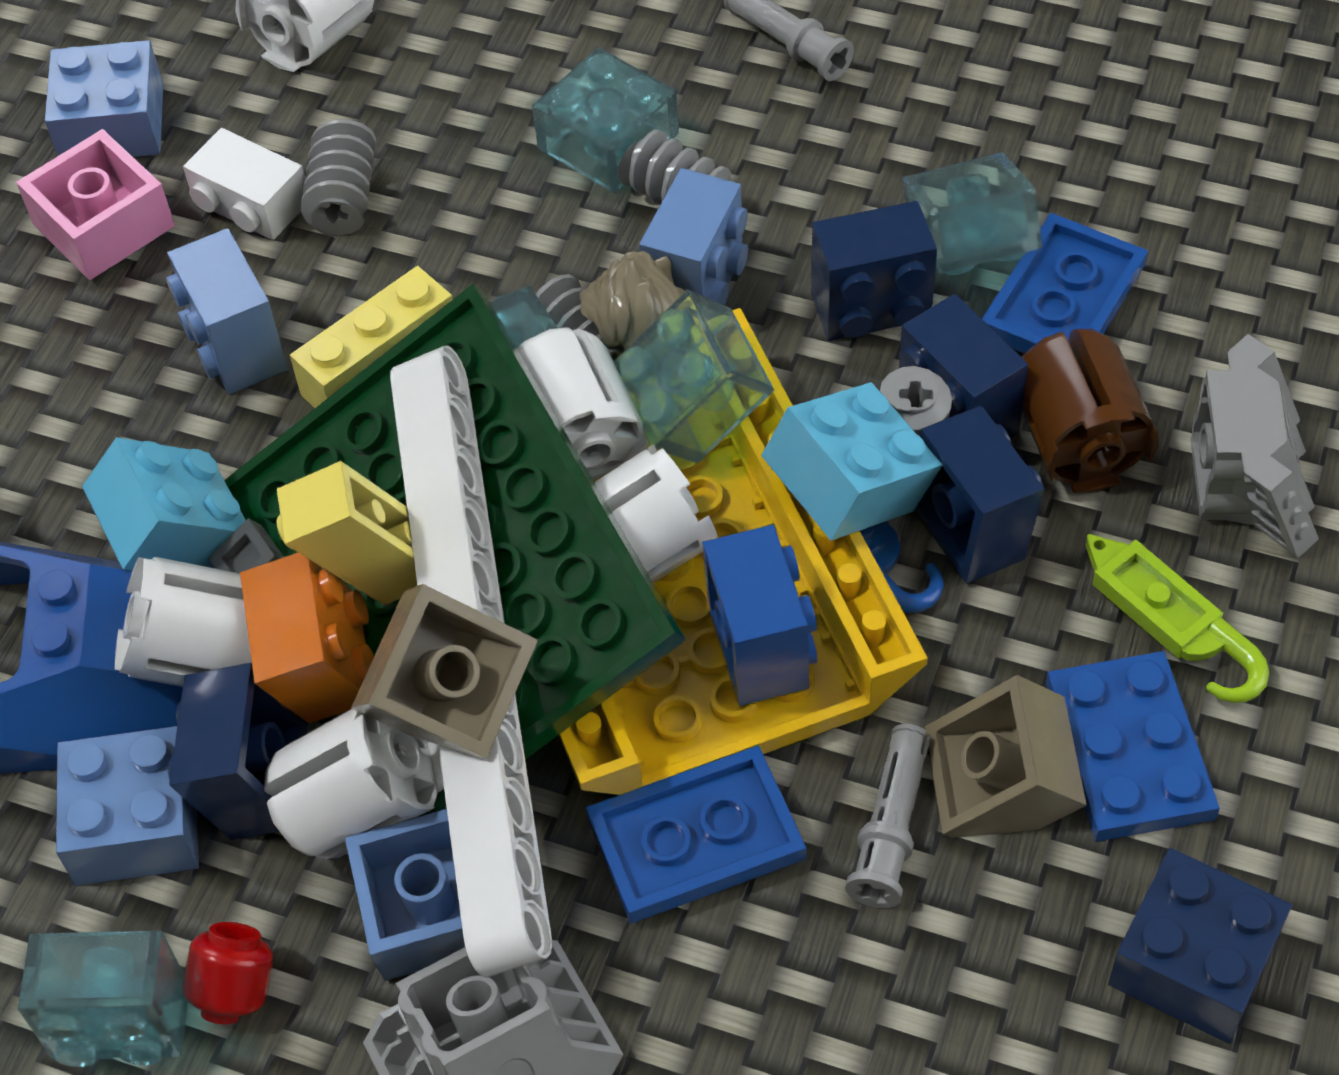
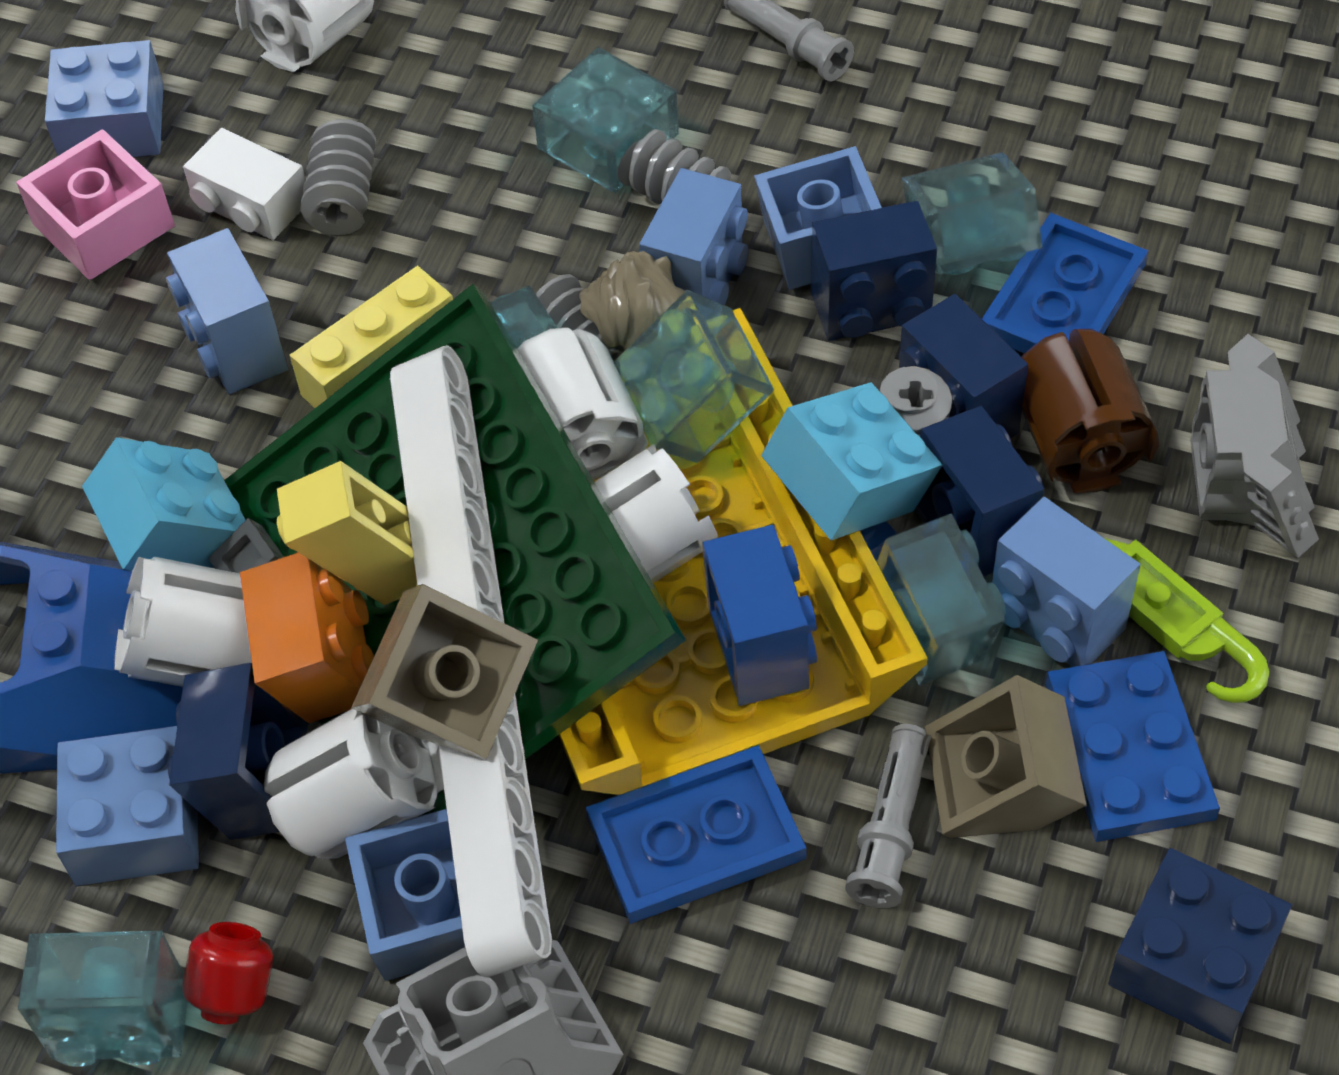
none -> medium blue brick [754,146,882,290]
none -> clear light blue brick [877,513,1006,686]
none -> medium blue brick [989,497,1141,667]

